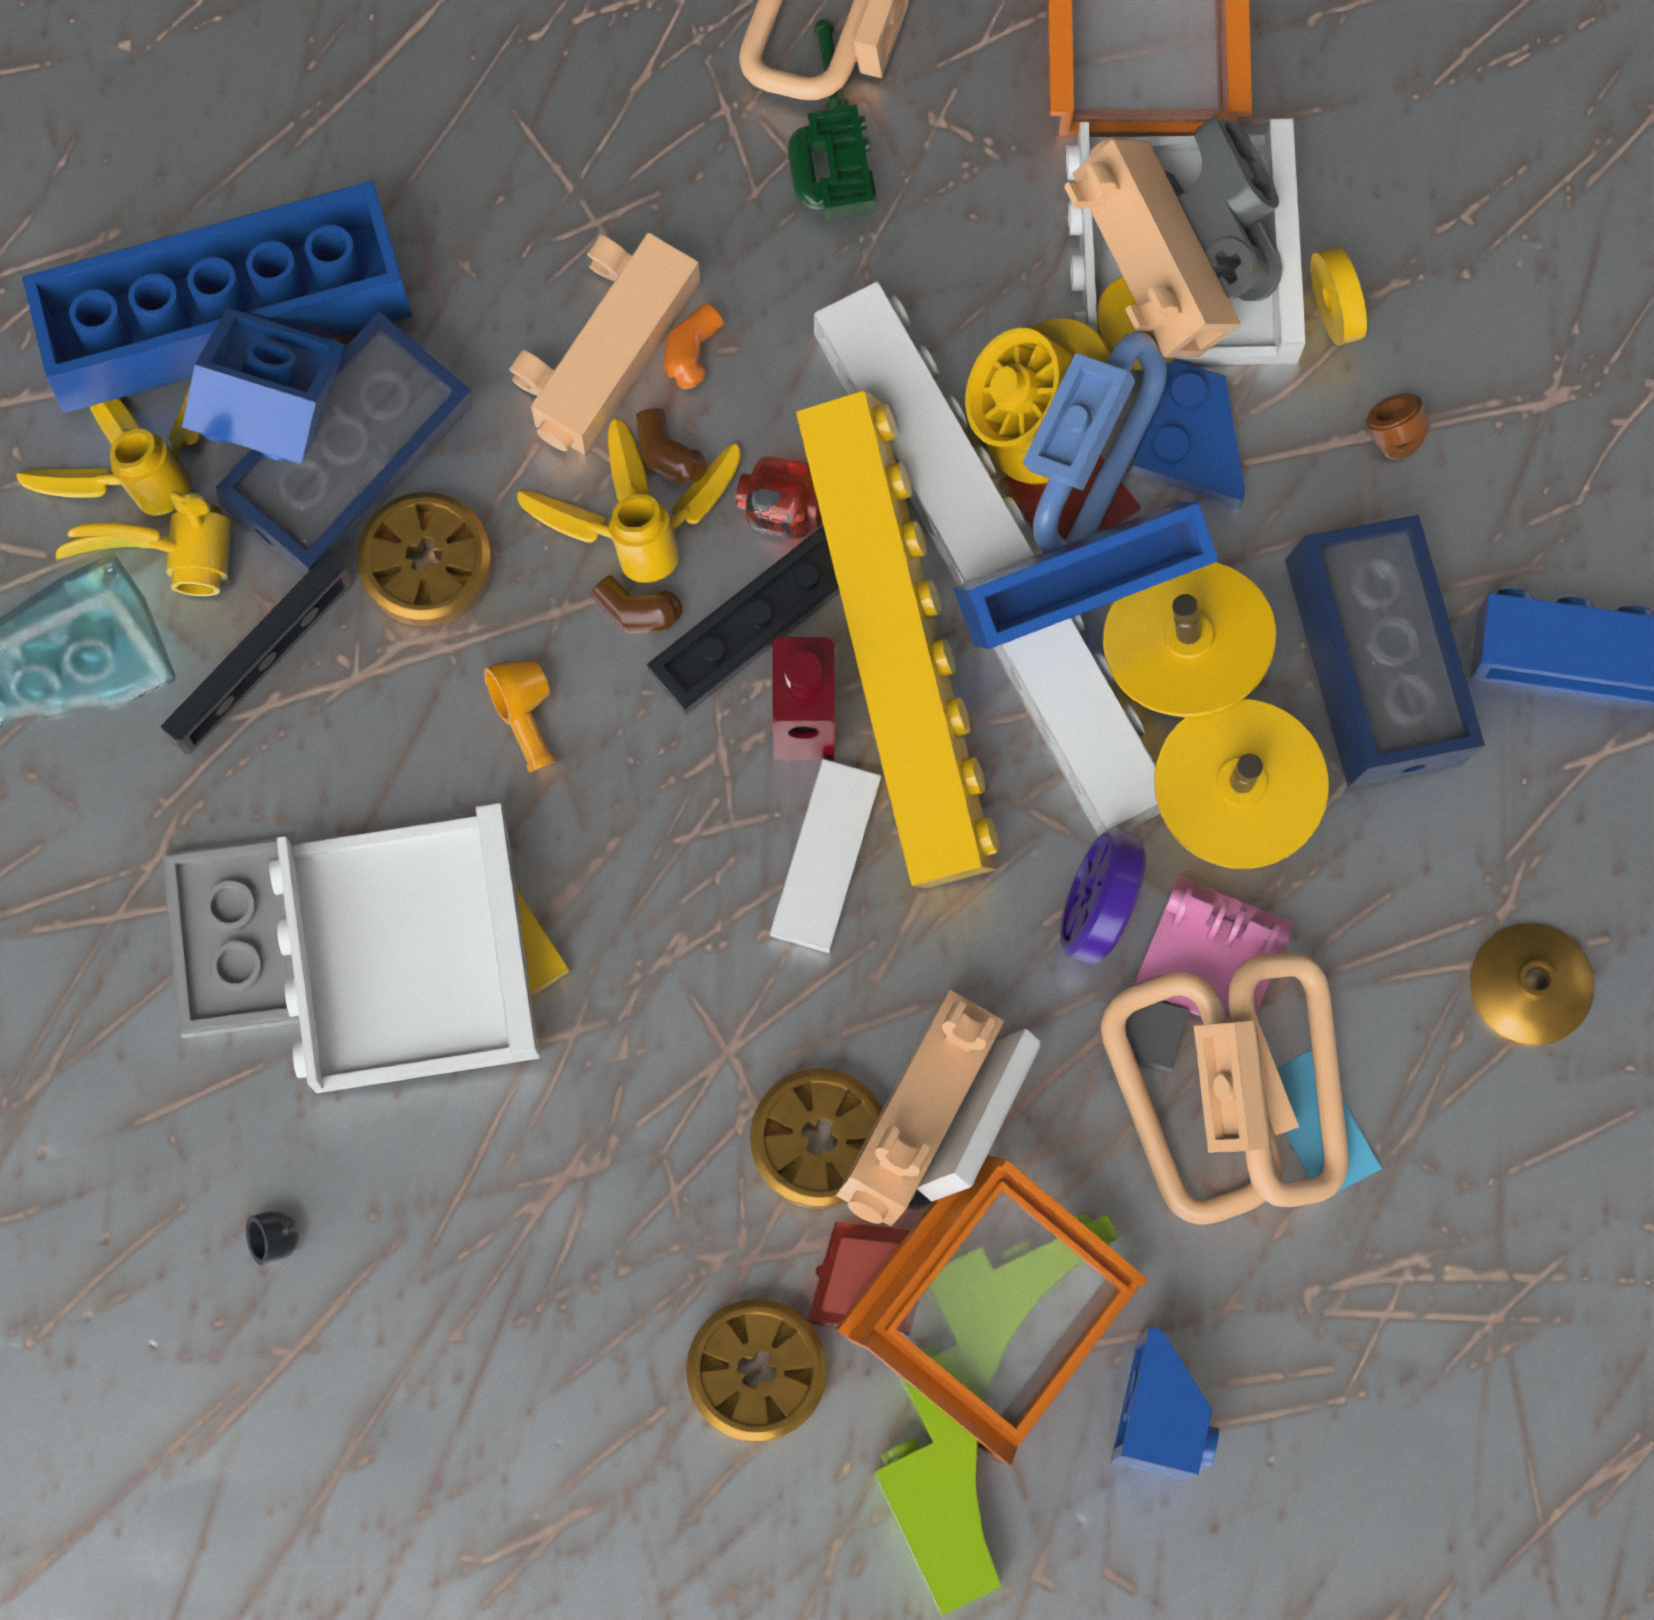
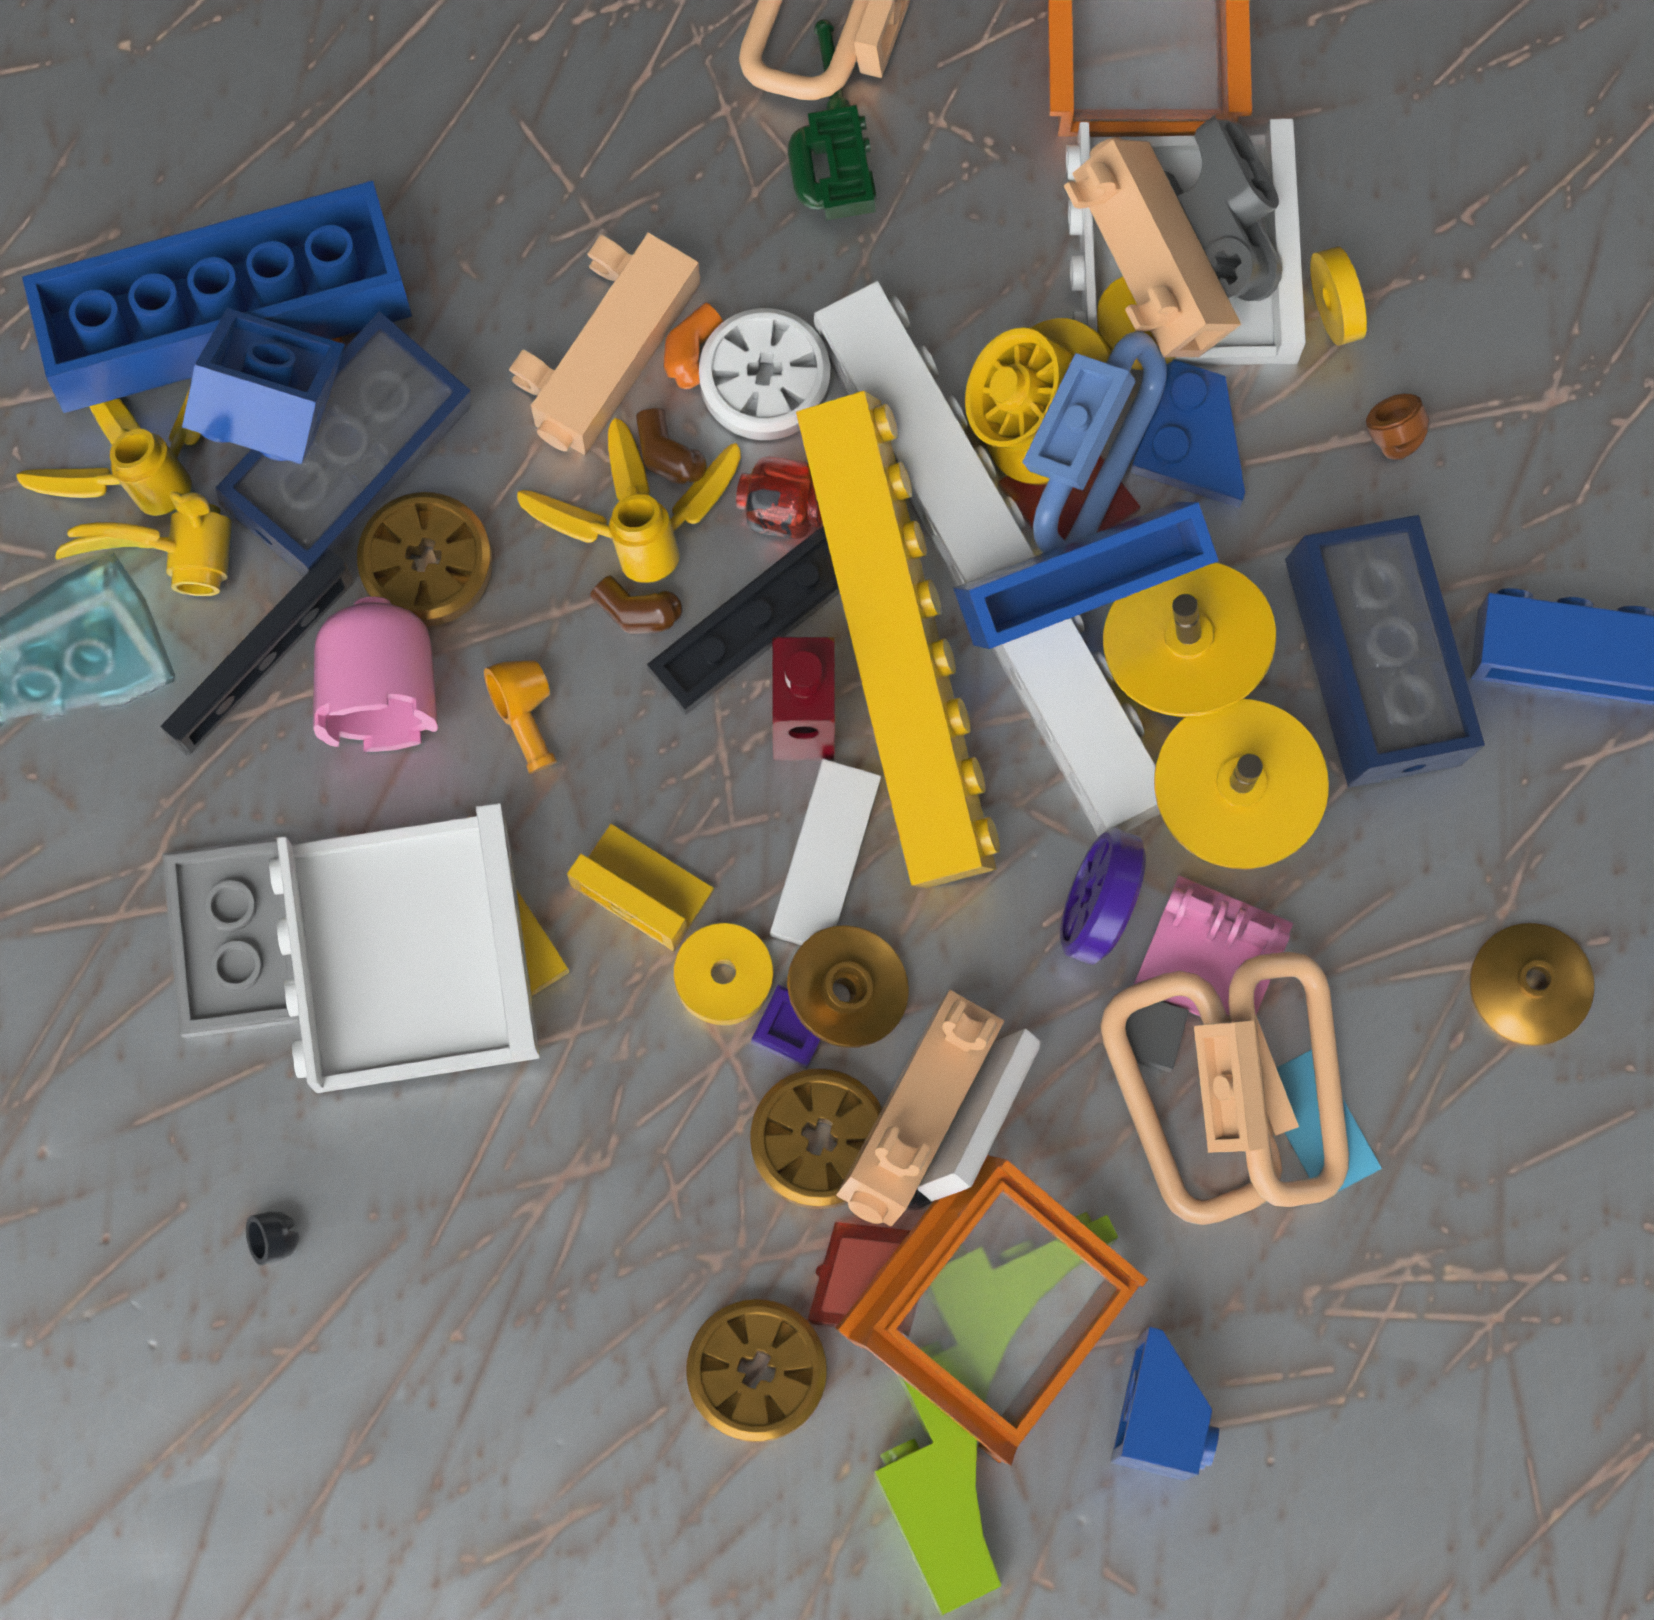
none -> bright pink cylinder [313,597,438,752]
none -> yellow panel [567,824,714,951]
none -> yellow piece [674,923,773,1025]
none -> white wheel [699,308,830,440]
none -> dark purple tile [751,984,822,1069]
none -> pearl gold dish [787,925,909,1048]

